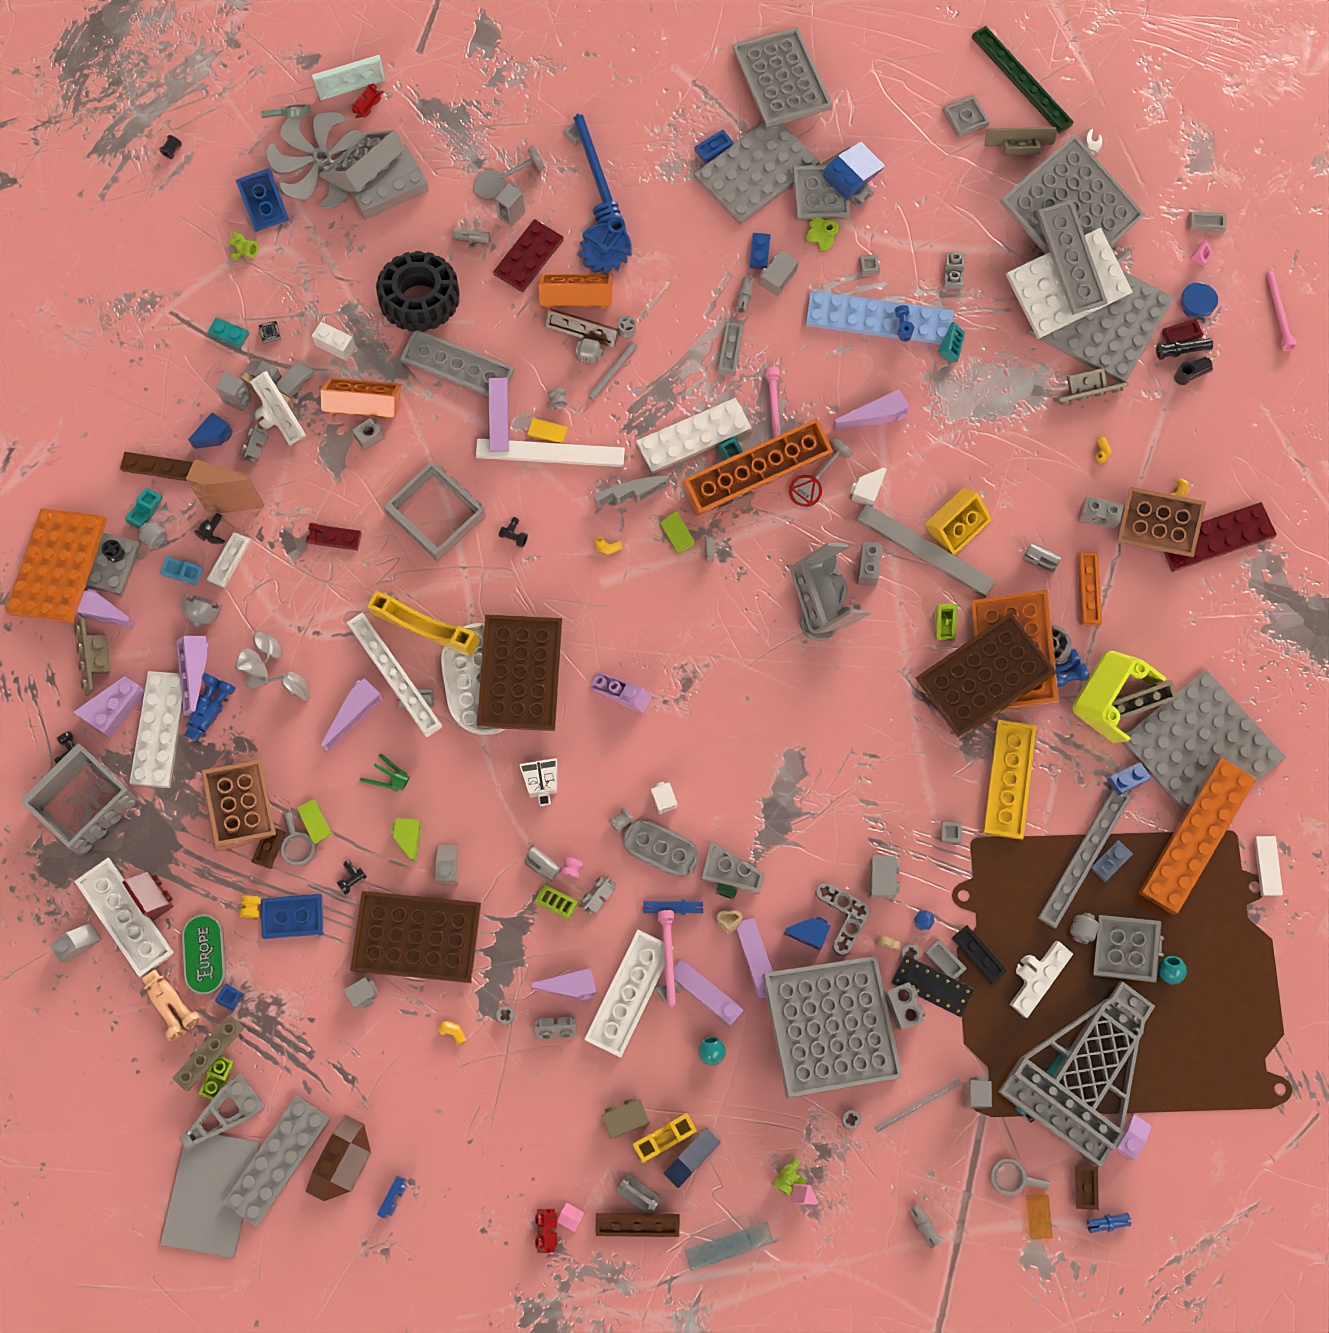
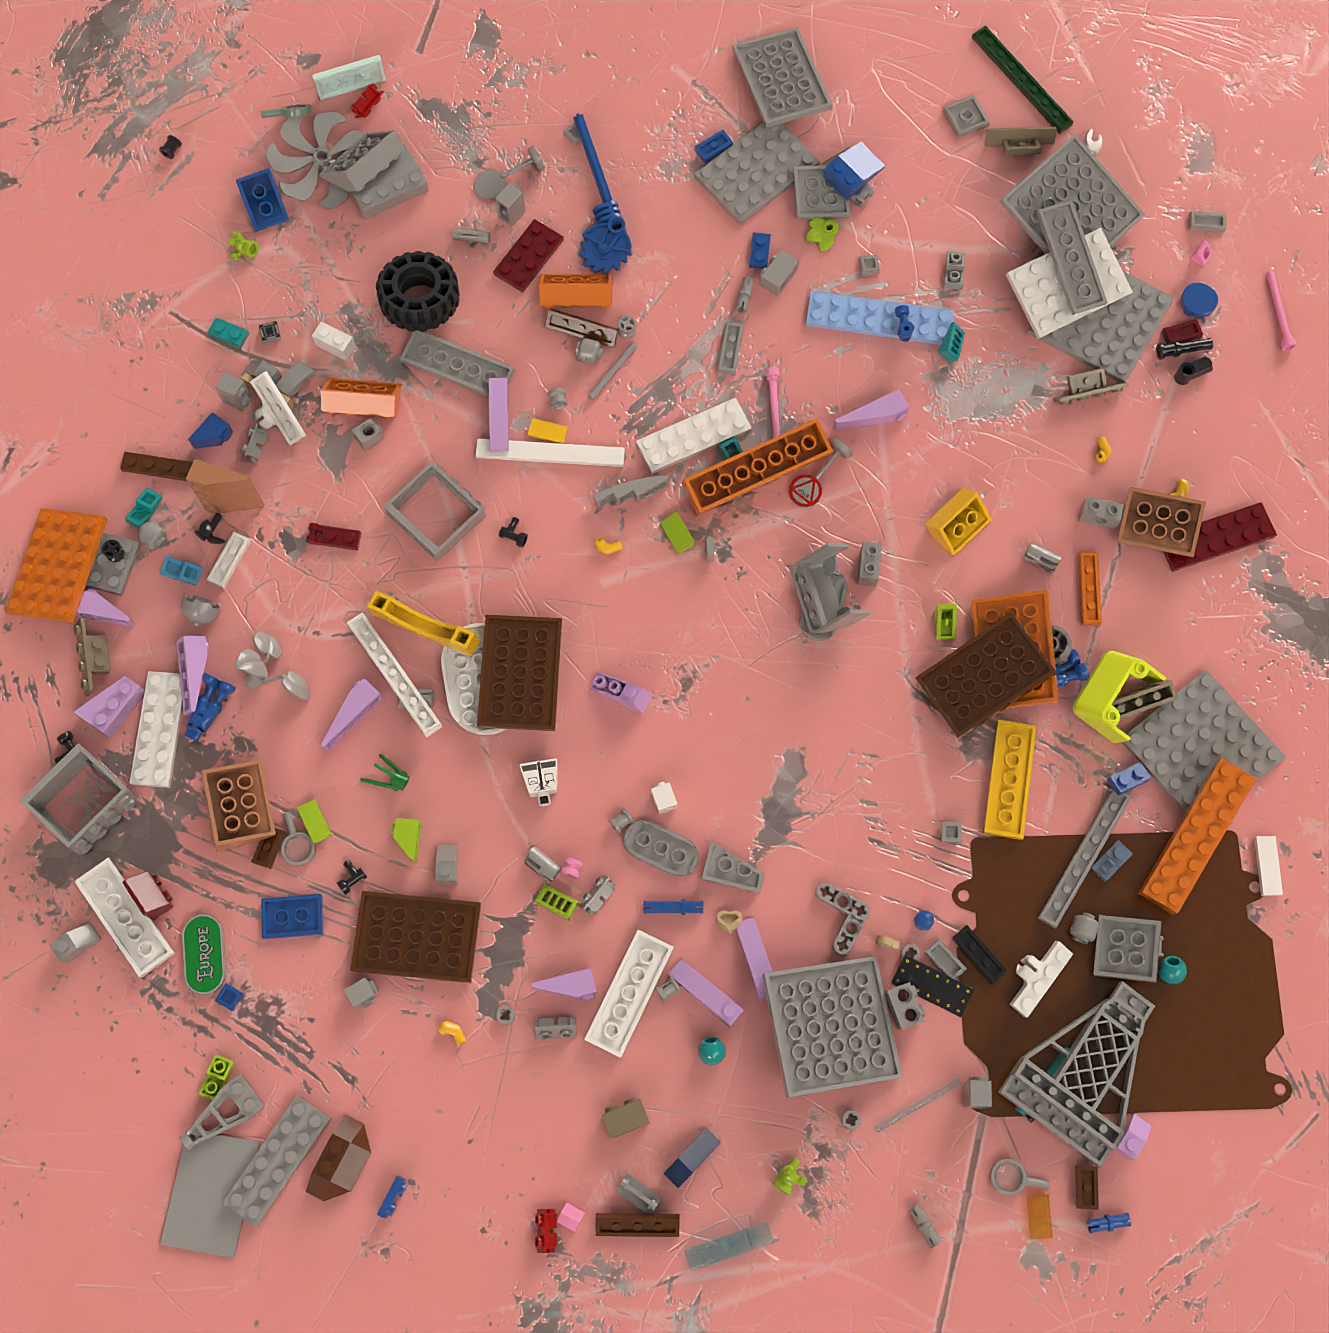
light nougat piece [142,970,201,1041] -> none
dark tan bracket [173,1015,244,1091] -> none
yellow wheel [239,896,261,919] -> none
yellow arch [633,1113,697,1163] -> none
bright pink piece [658,910,676,1007] -> none
dark green tile [716,883,737,900] -> none
blue slope [783,917,831,950] -> none
bright pink slope [790,1184,818,1205] -> none
white slope [850,468,887,507] -> none
light grey tile [857,504,996,597] -> none
light grey brick [870,855,900,899] -> none

